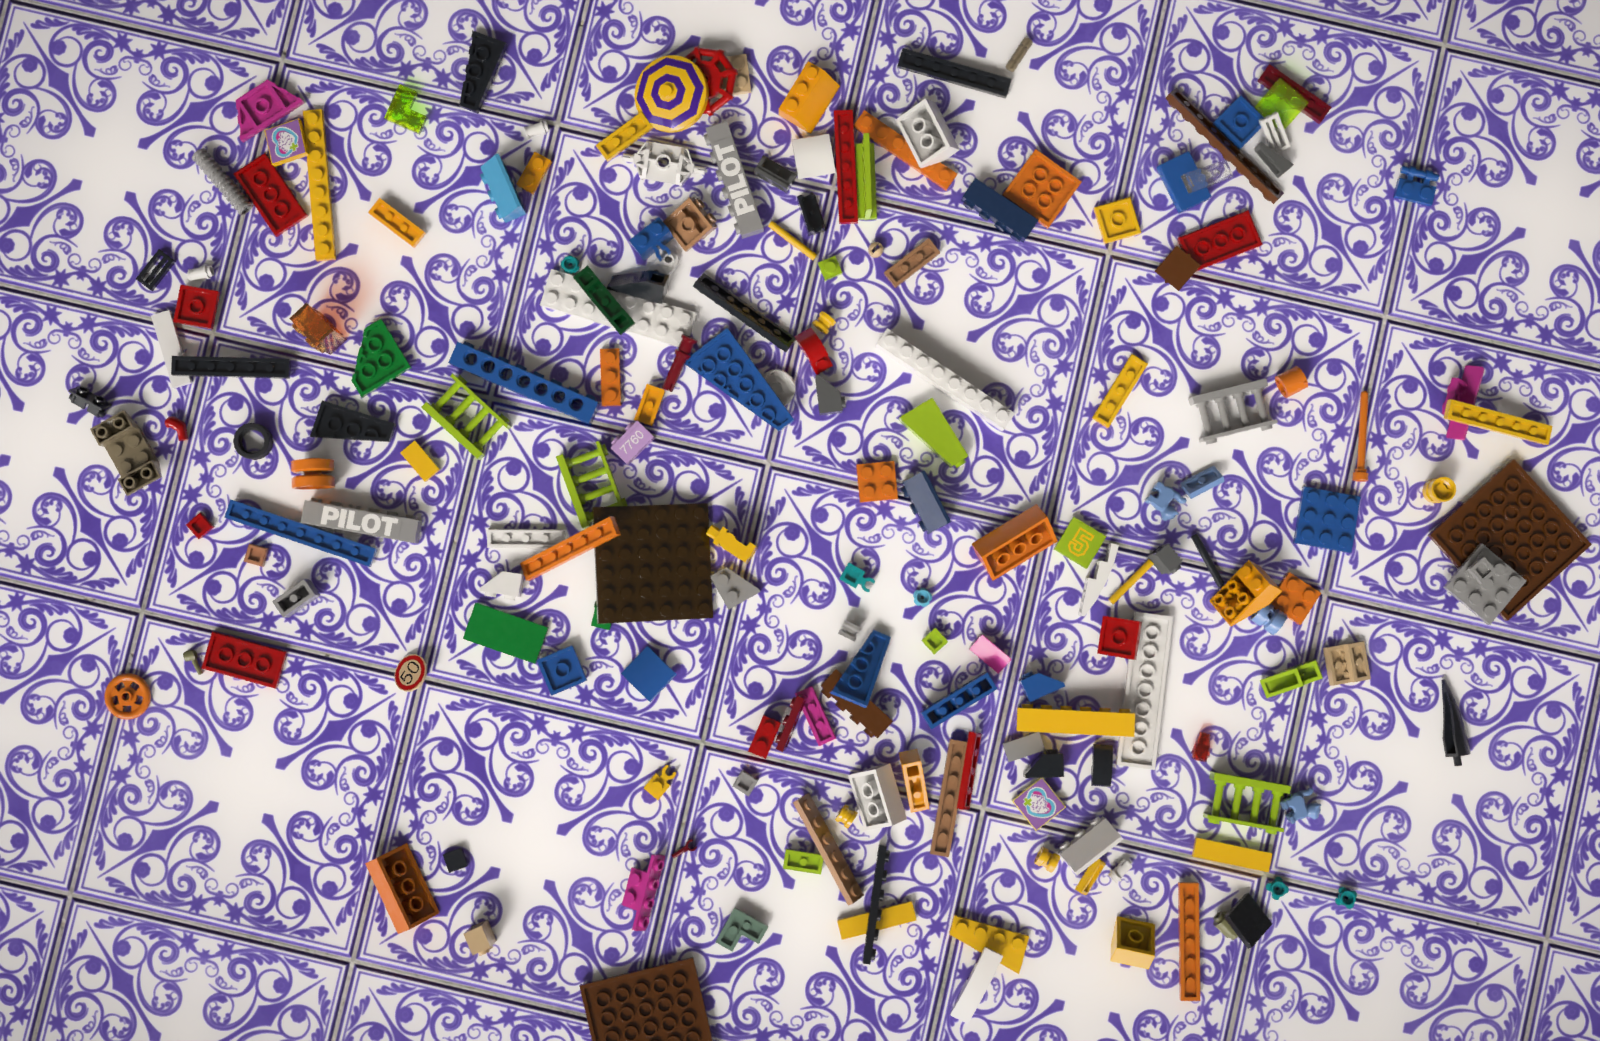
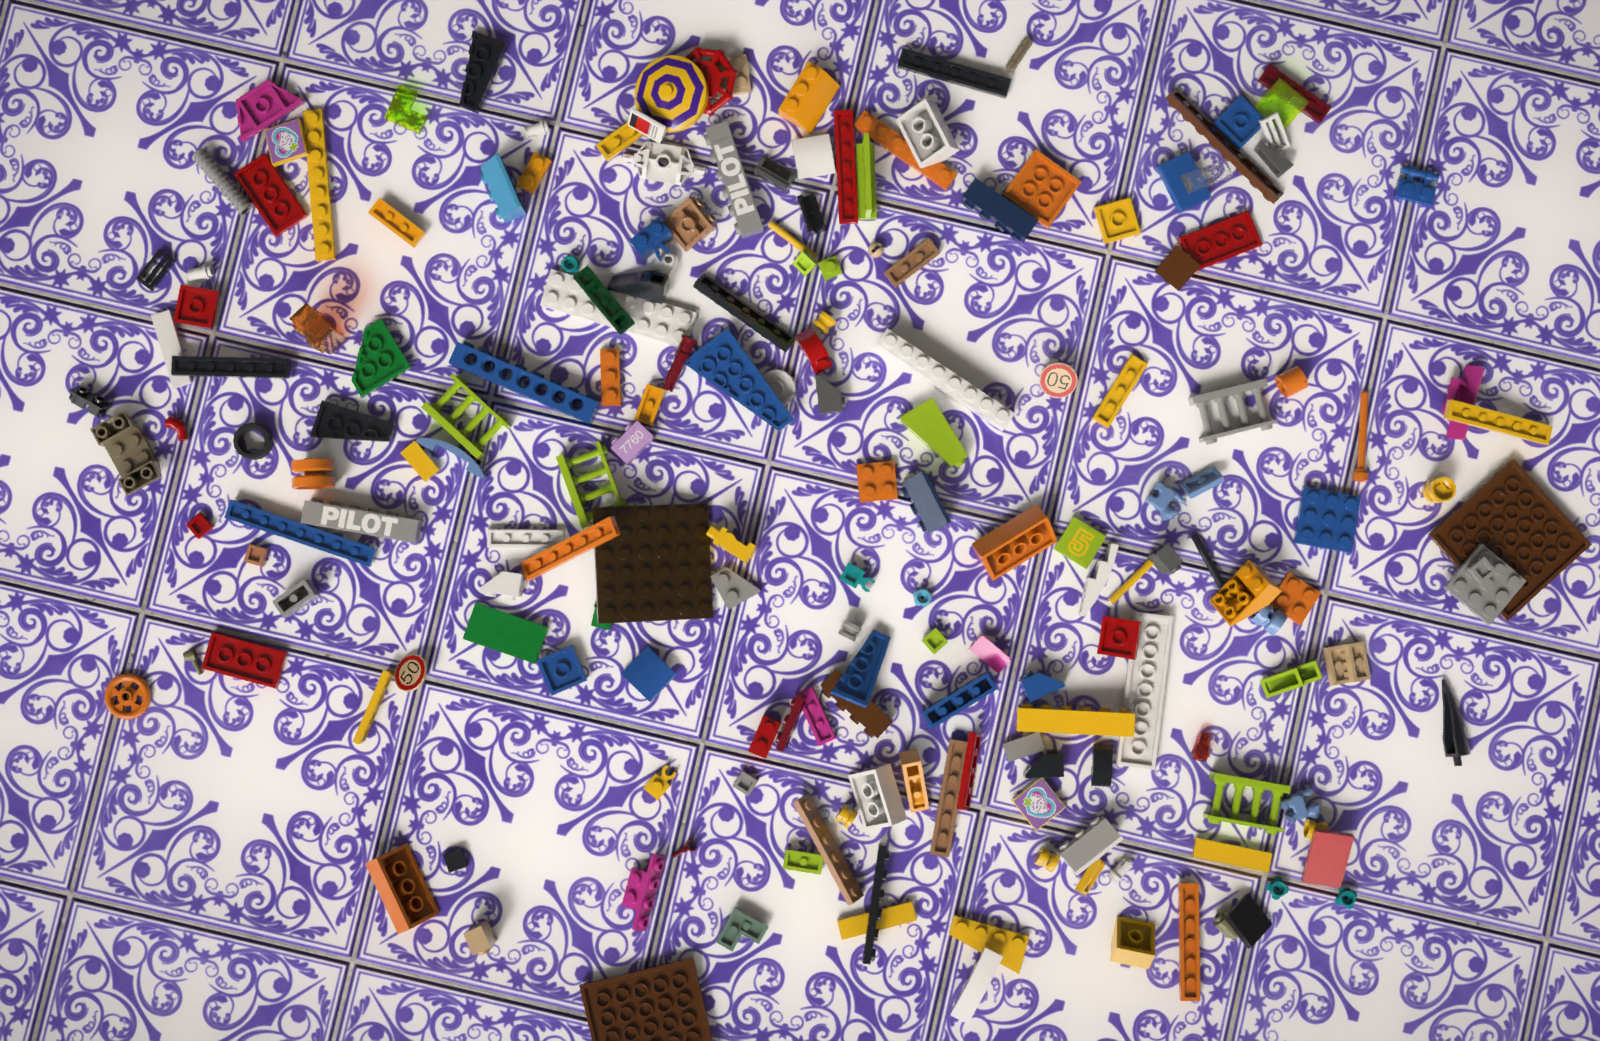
none -> yellow tile [353,669,394,745]
none -> medium blue slope [415,438,487,481]
none -> slope [628,108,667,143]
none -> lime plate [792,249,819,277]
none -> piece [1039,362,1078,398]
none -> tile [1301,828,1354,888]
none -> yellow wheel [1303,819,1329,839]

